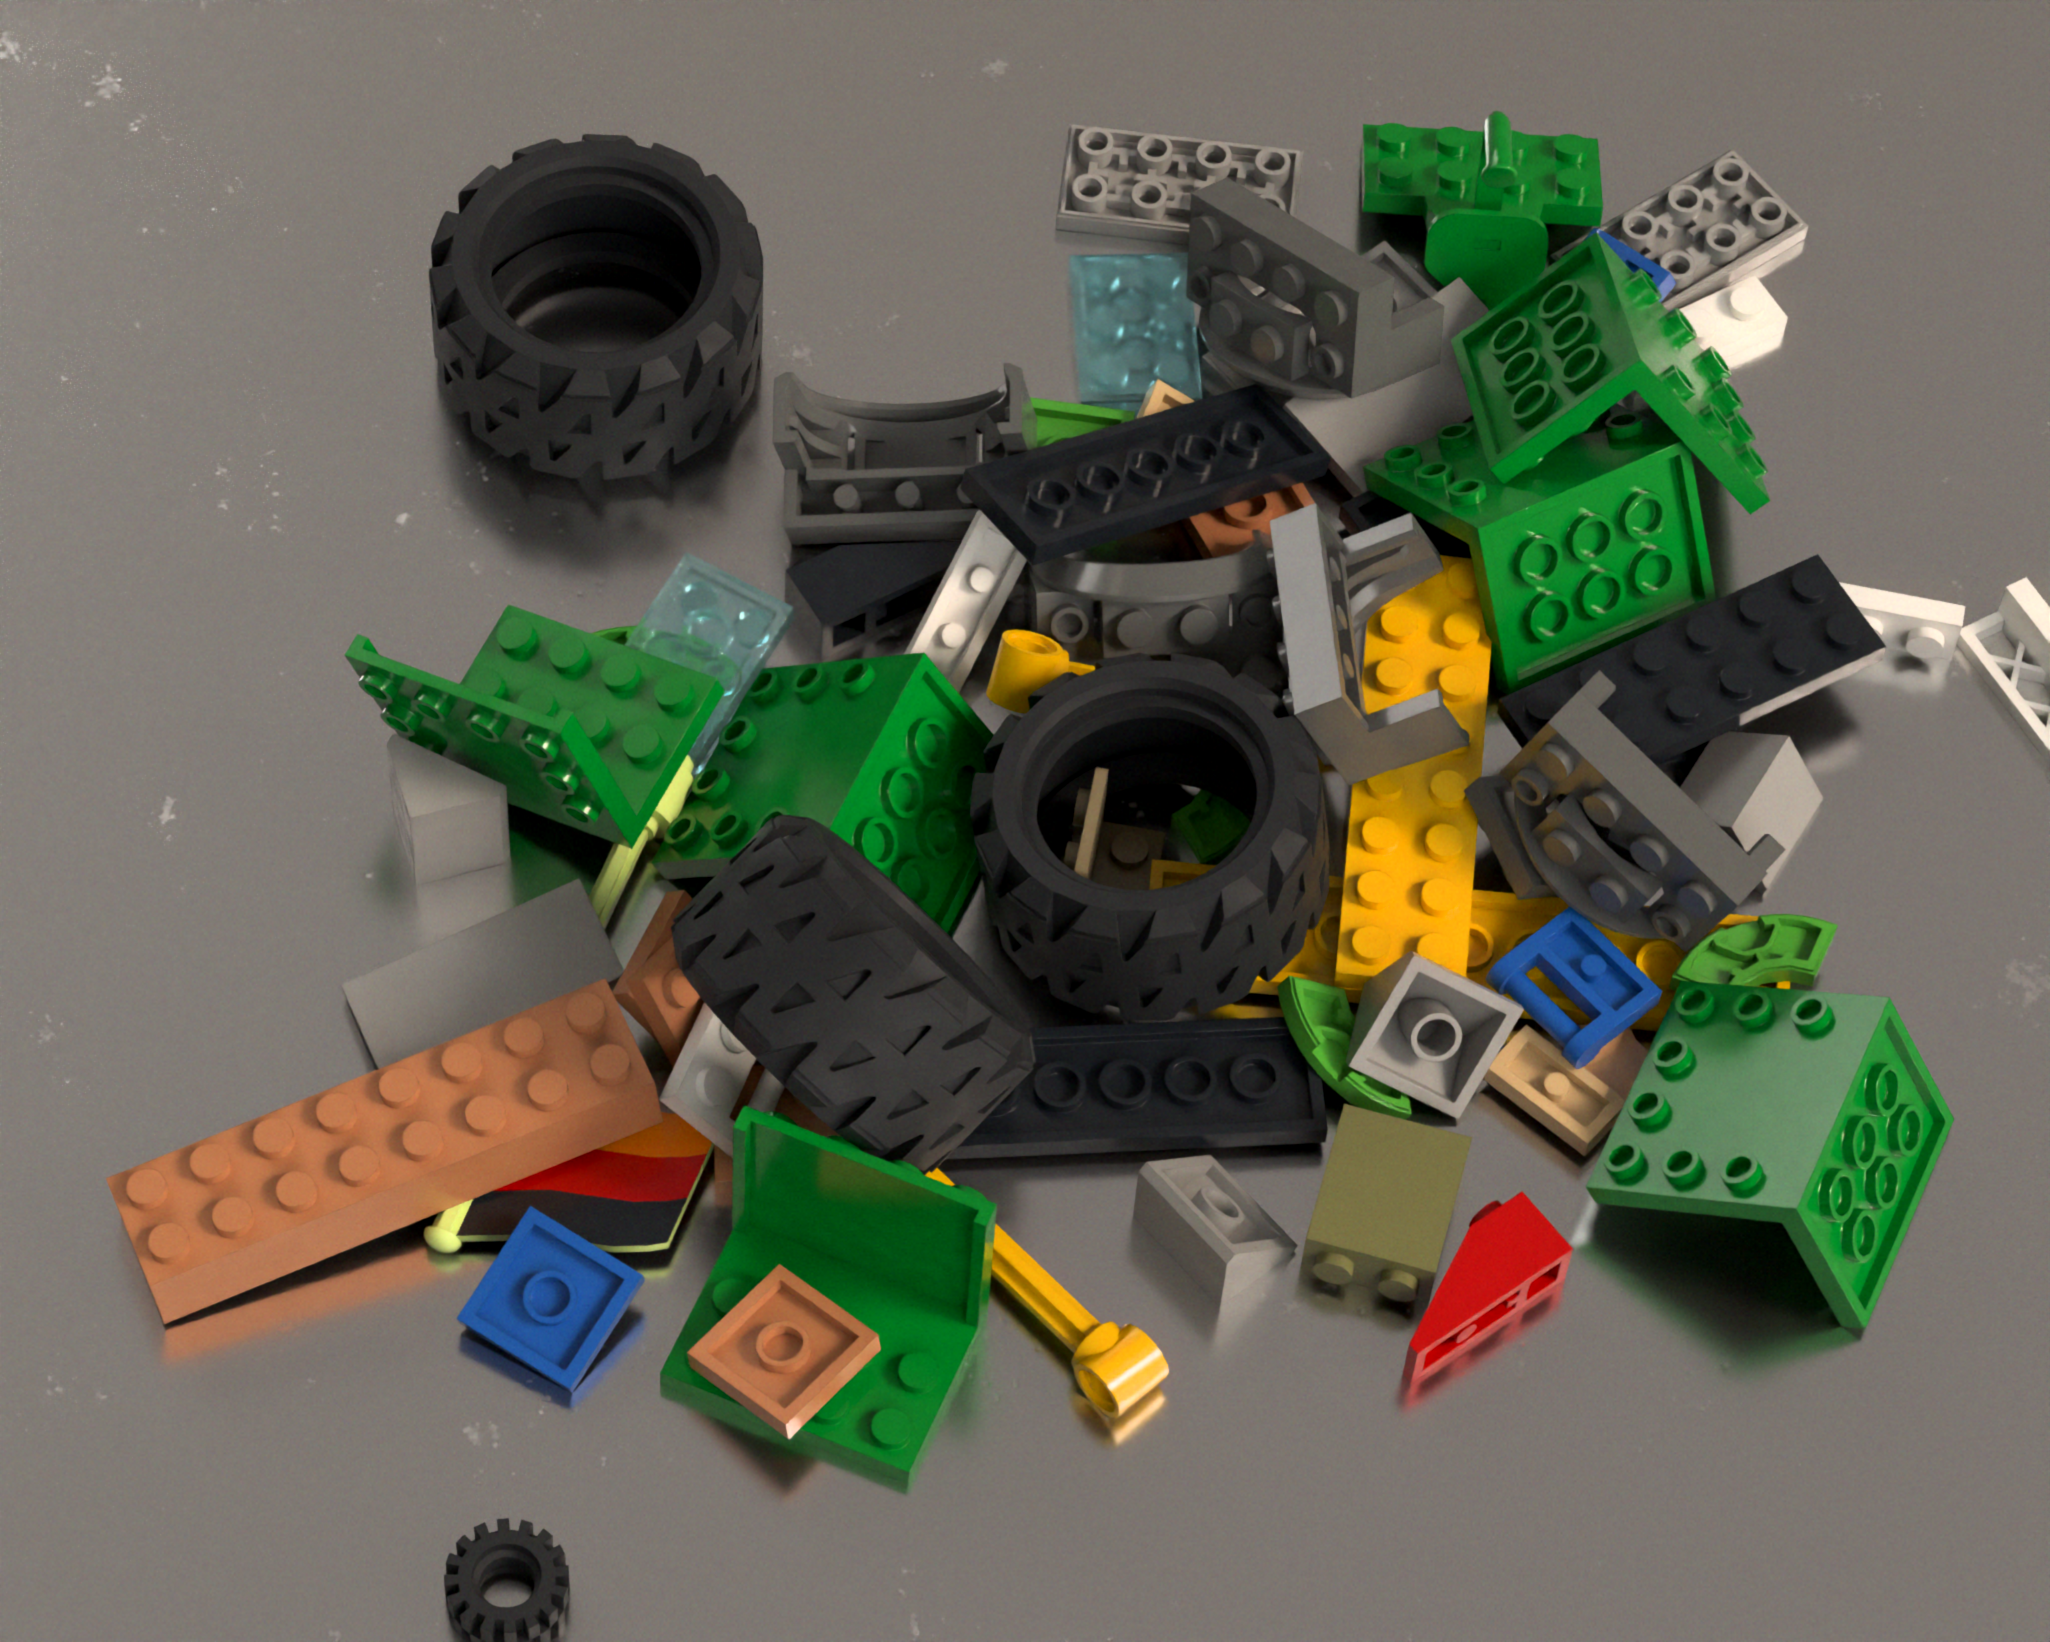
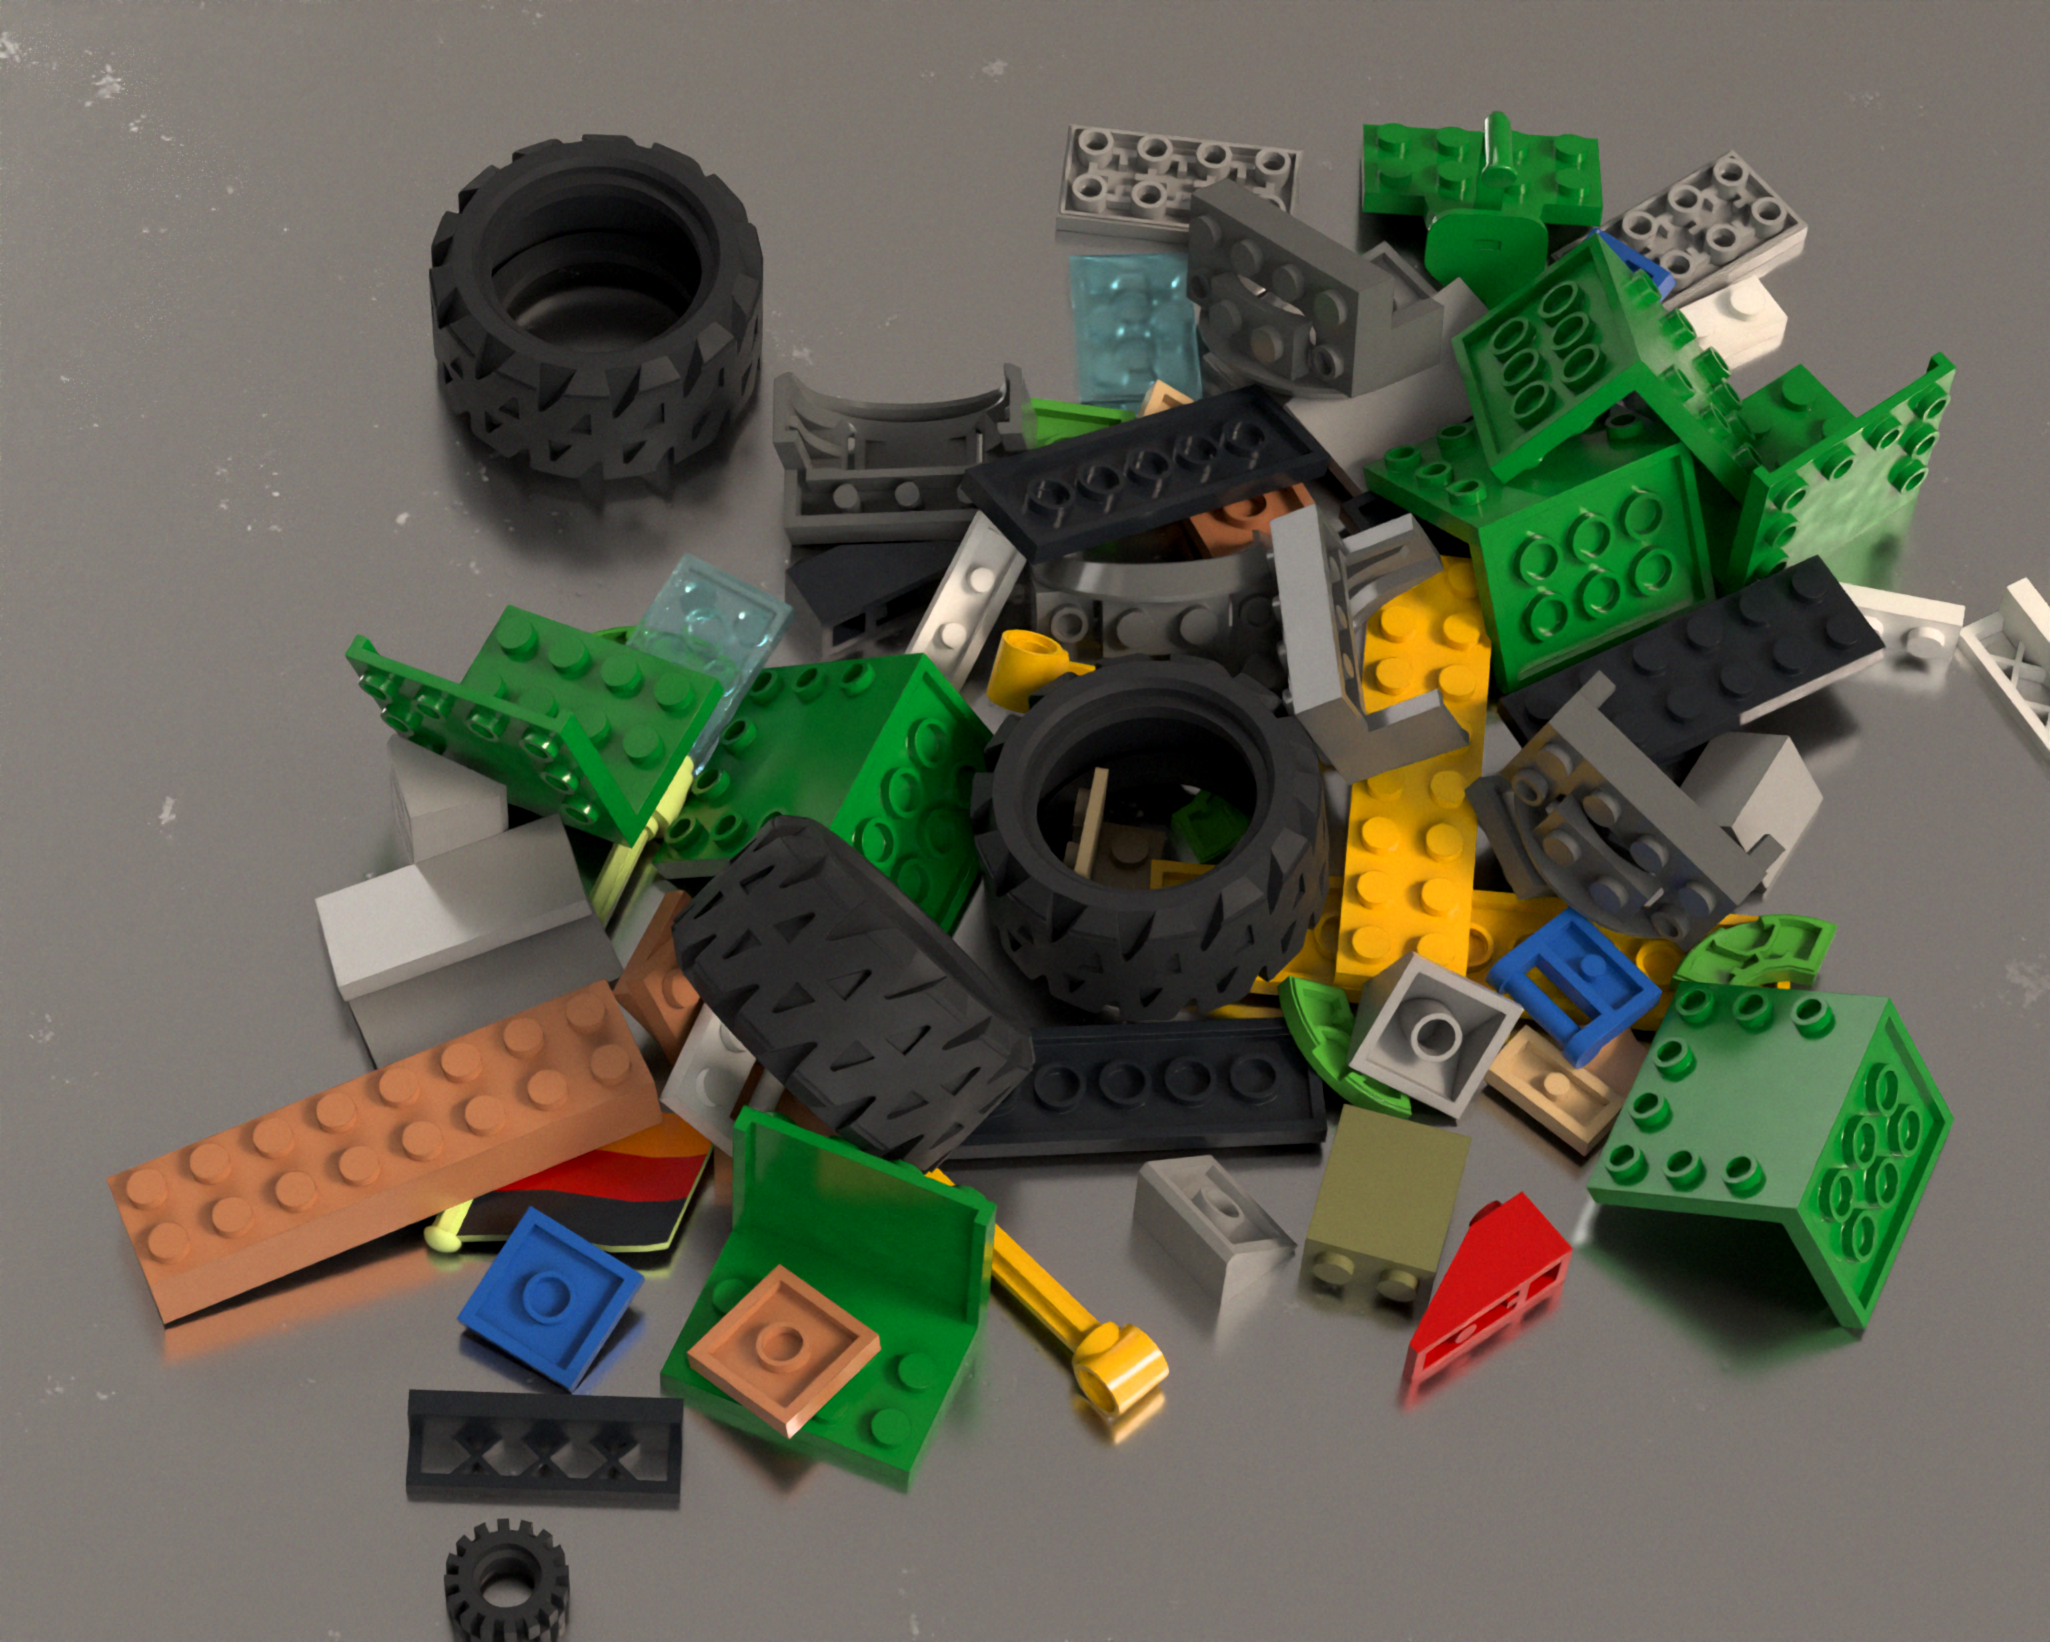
none -> light grey tile [315,812,592,1002]
none -> black fence [406,1389,684,1503]
none -> green bracket [1691,351,1957,599]

